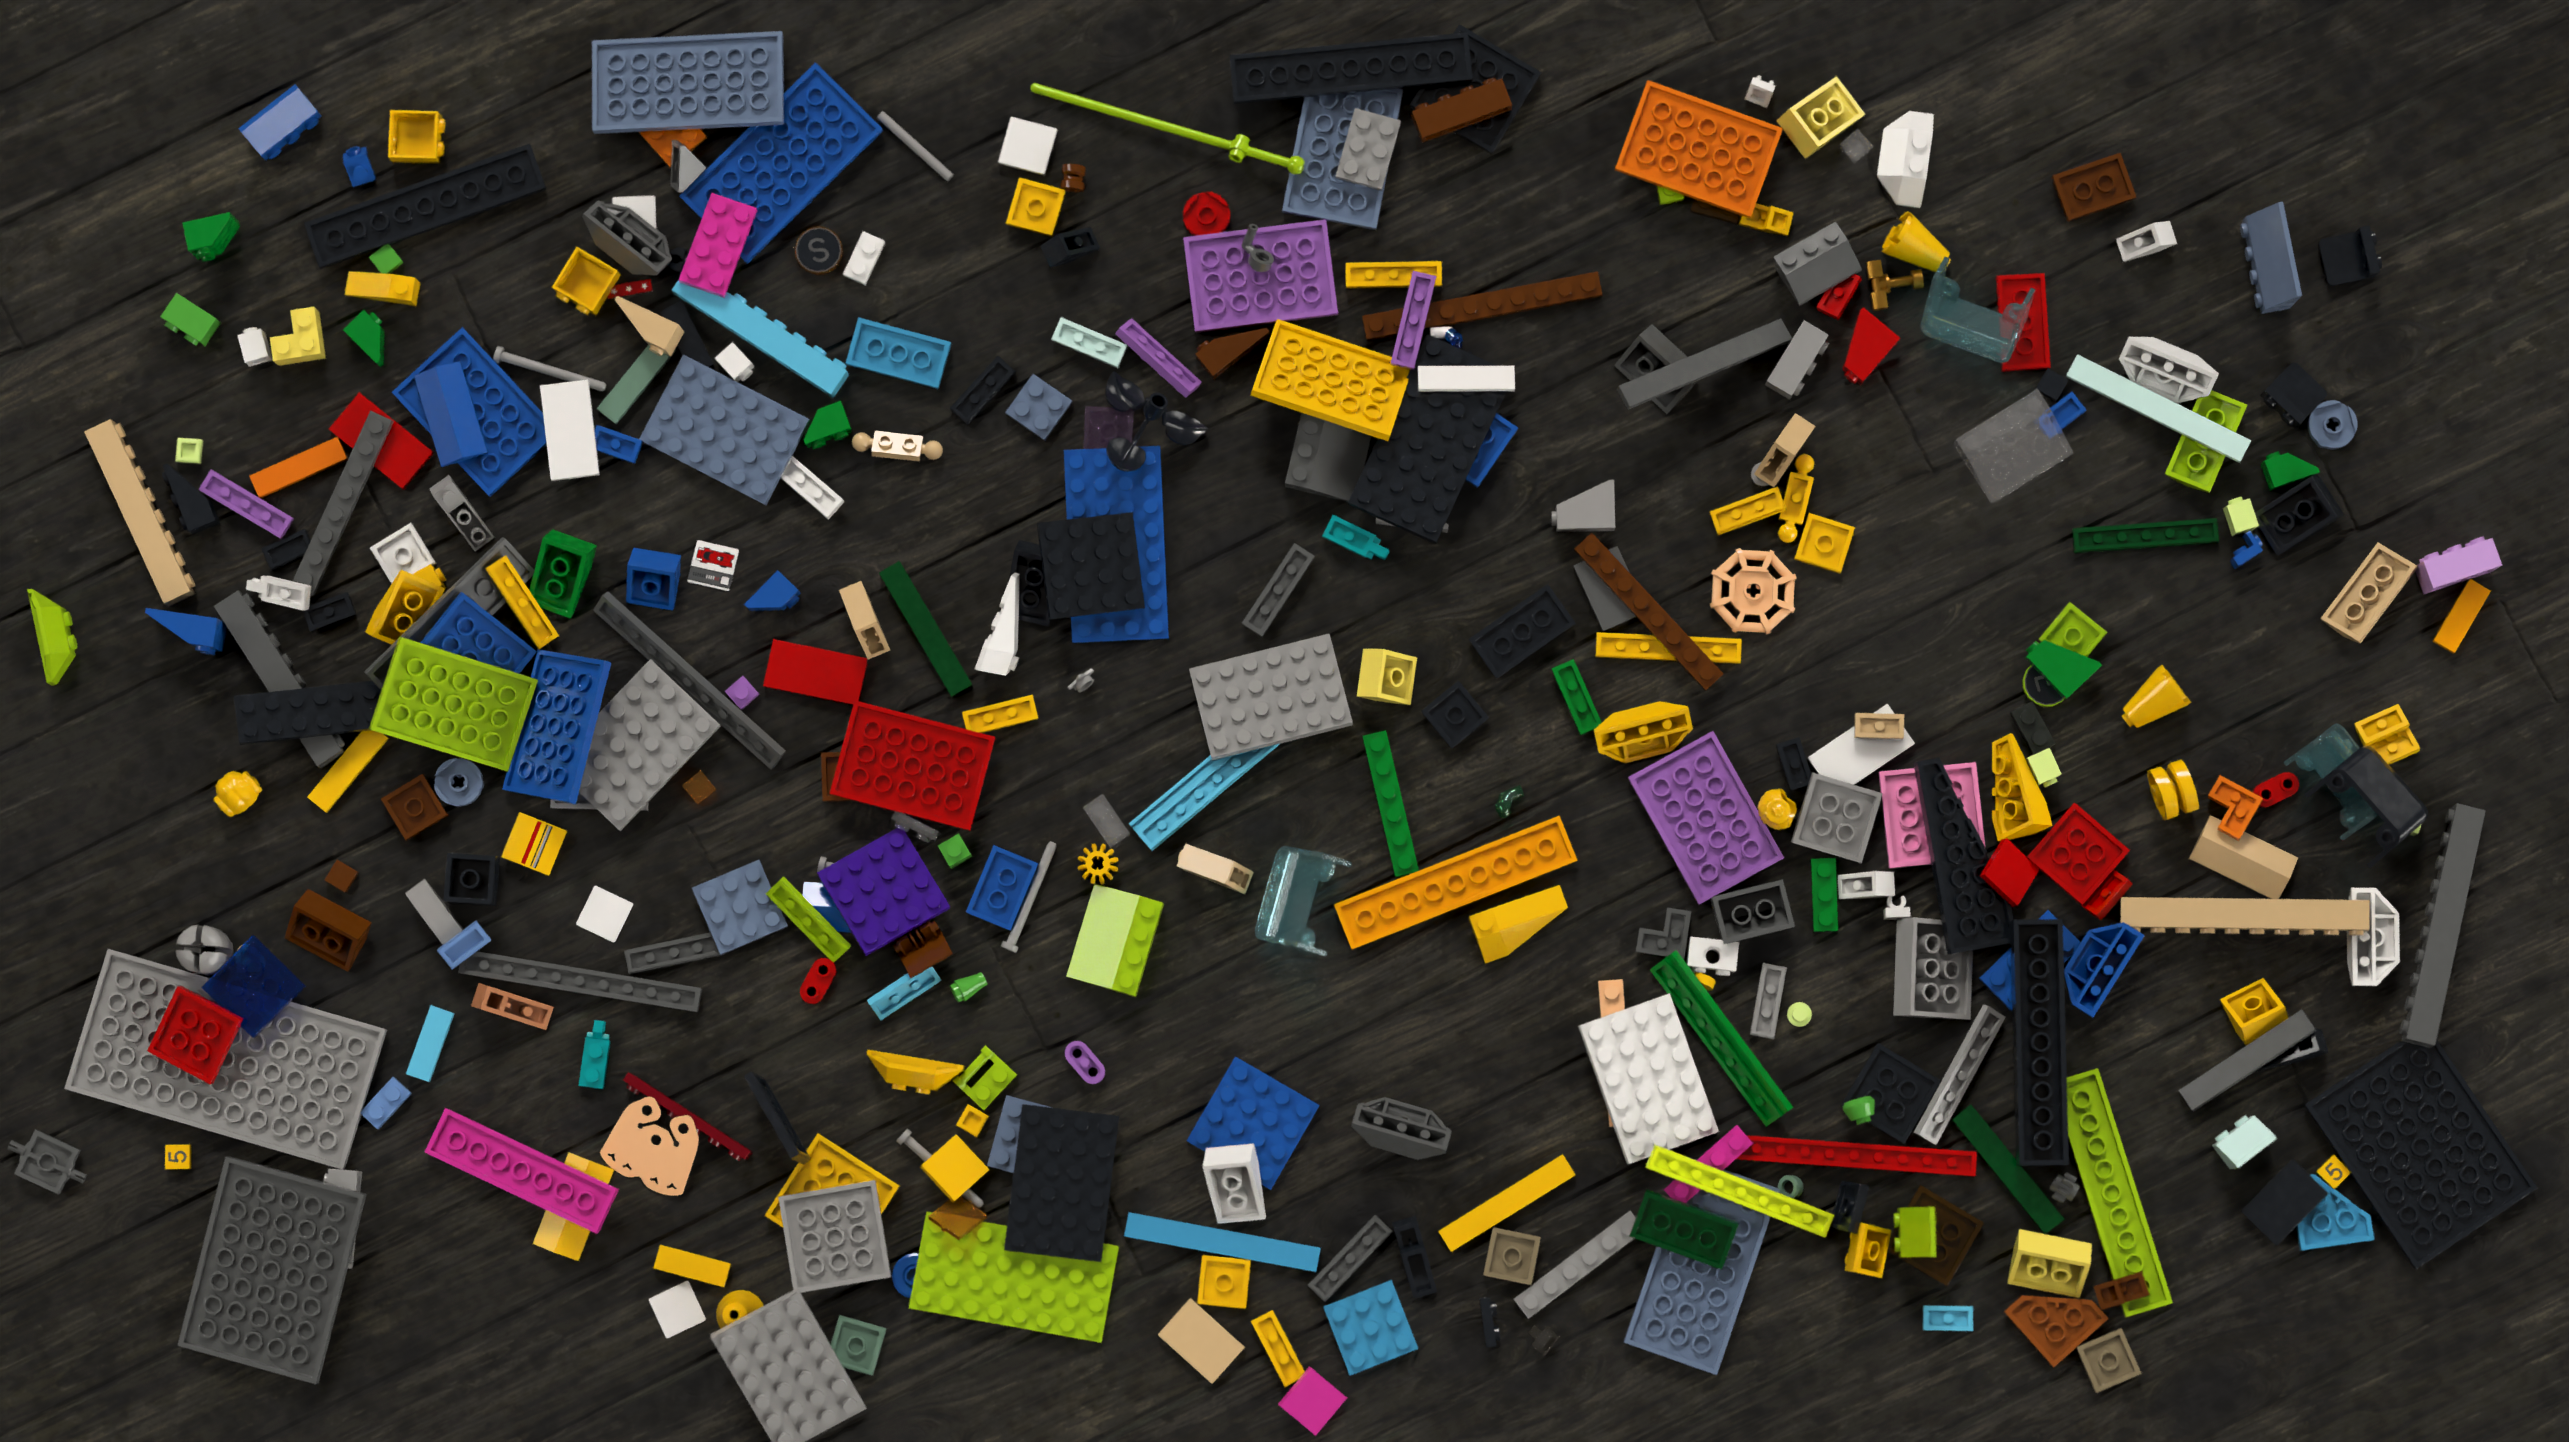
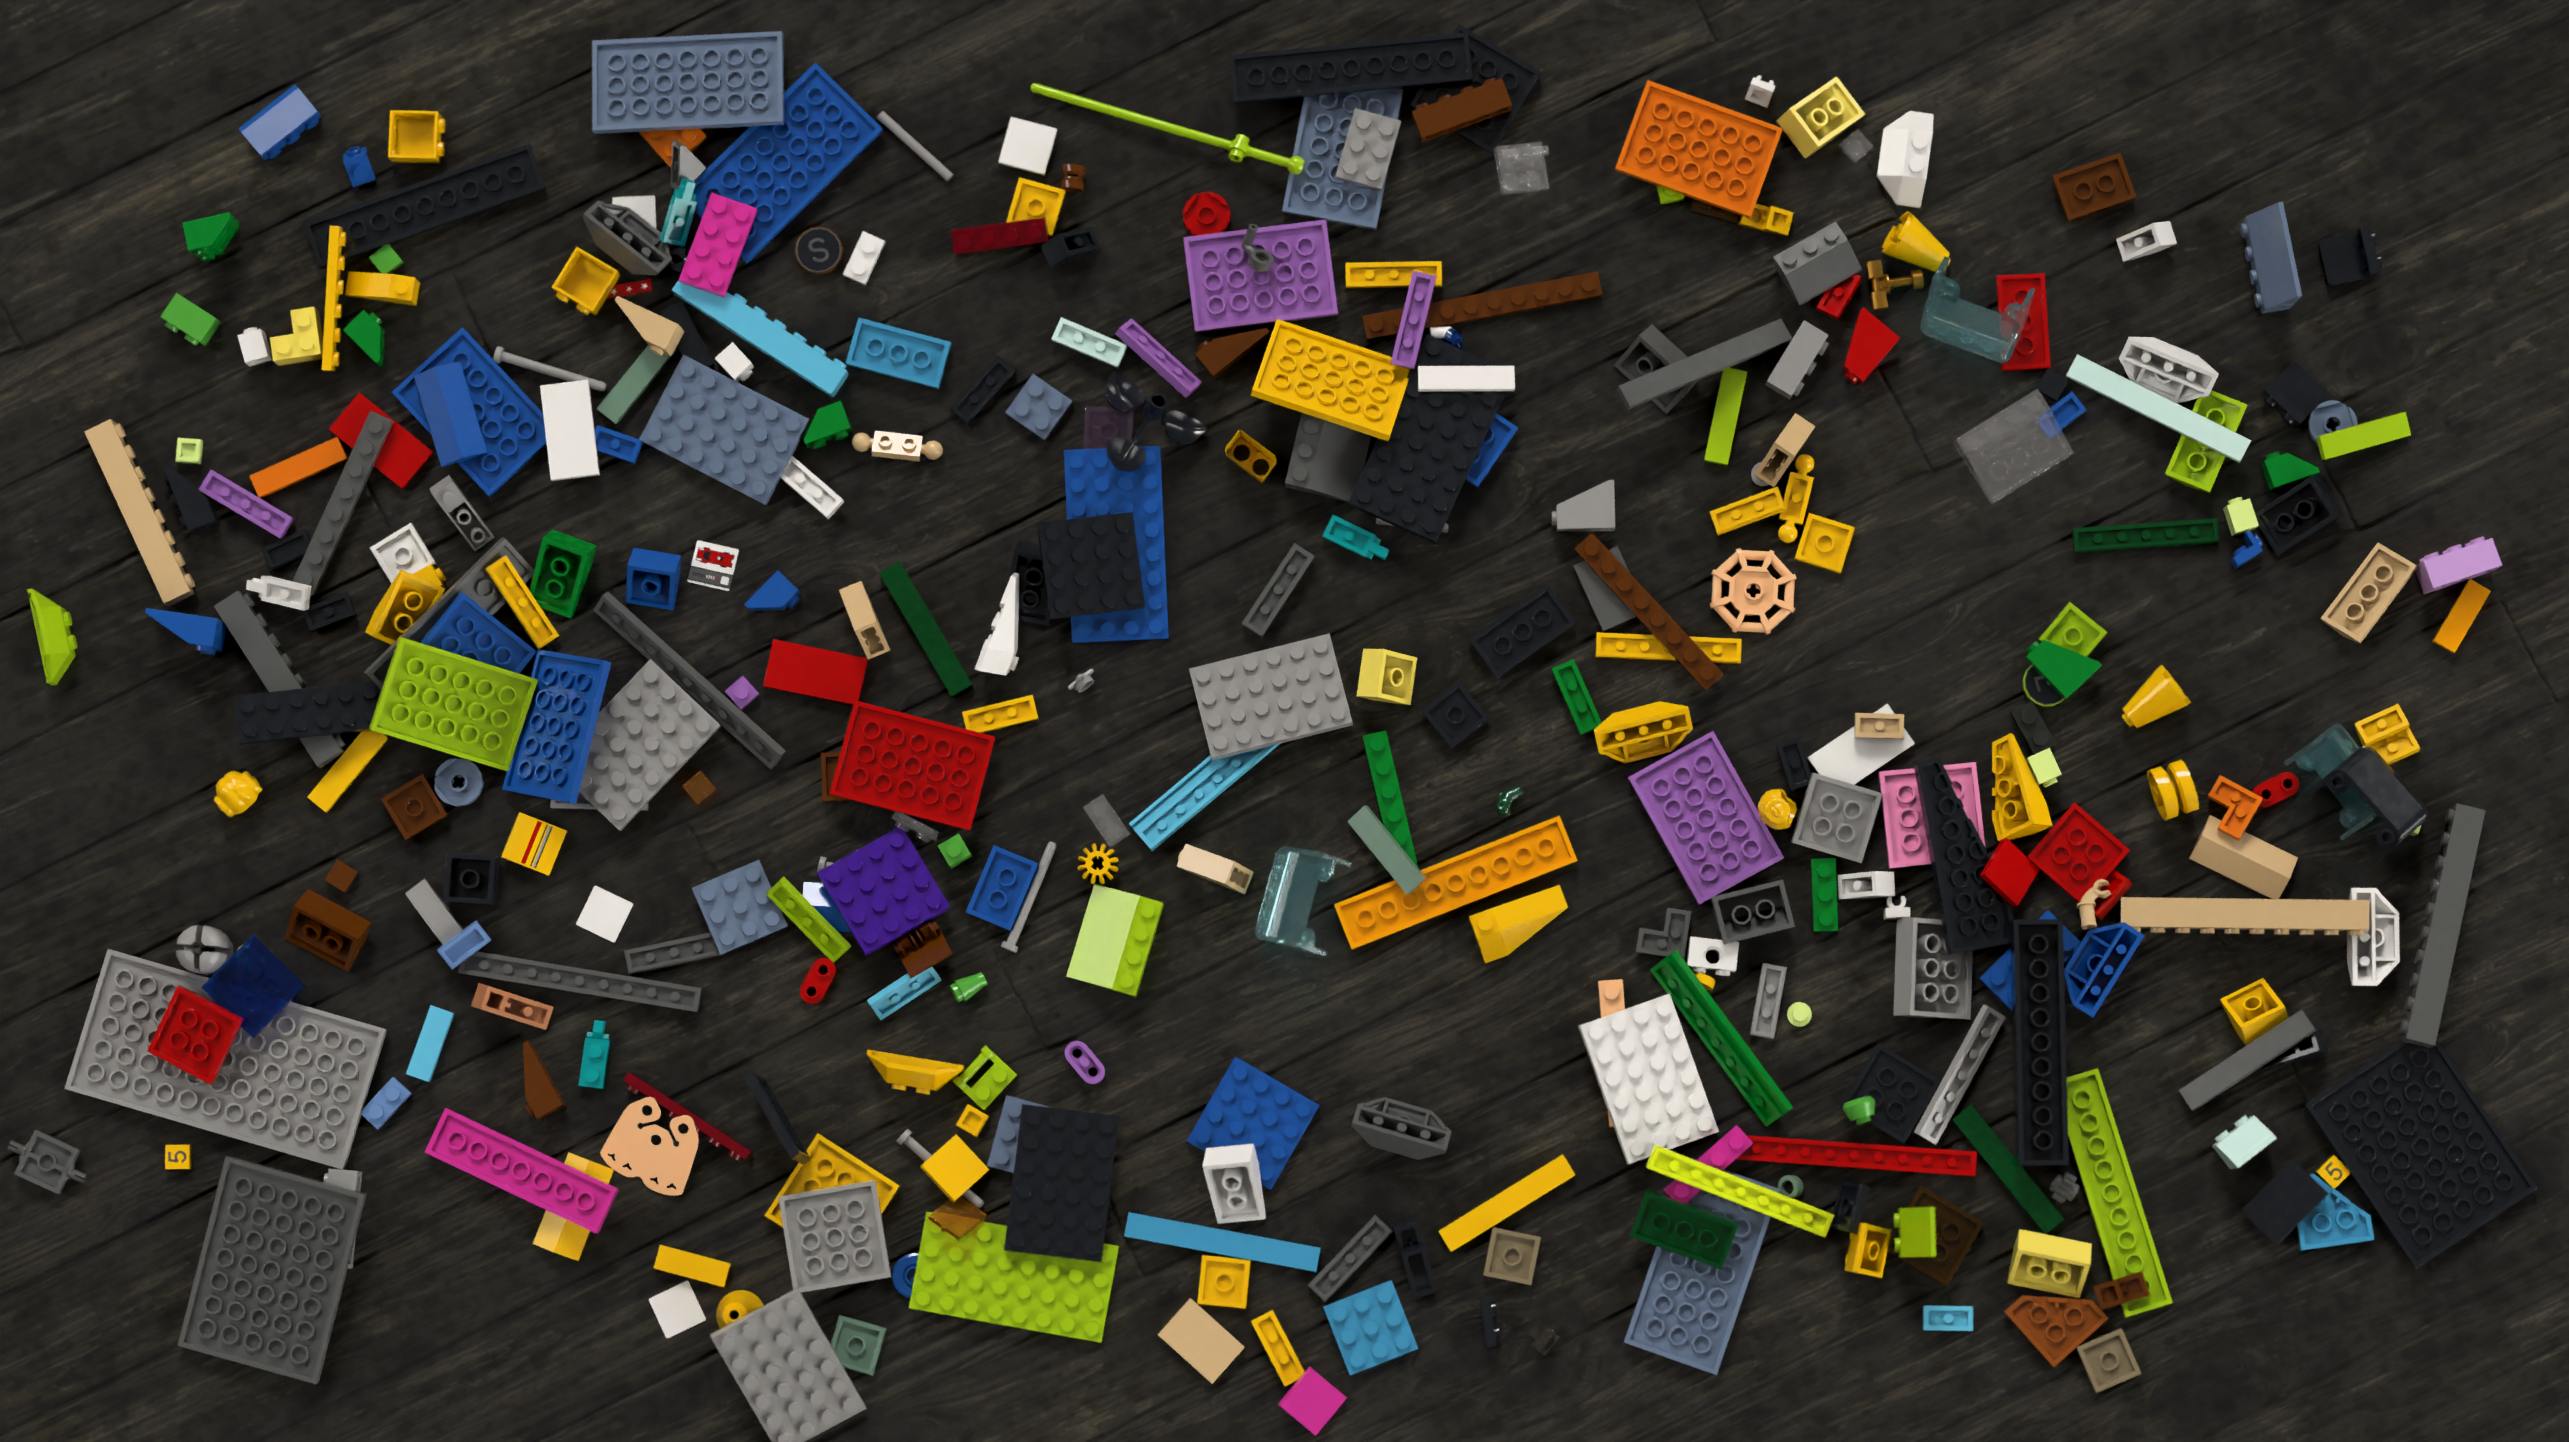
light grey plate [1514,1211,1636,1319] -> none
none -> yellow plate [322,226,346,371]
none -> reddish brown slope [523,1041,566,1120]
none -> teal hinge [659,178,697,247]
none -> dark red plate [951,217,1049,254]
none -> yellow piece [1225,430,1277,483]
none -> sand green tile [1347,805,1427,895]
none -> clear plate [1494,142,1549,195]
none -> lime tile [1704,368,1747,466]
none -> tan piece [2077,879,2111,930]
none -> lime tile [2316,412,2411,460]

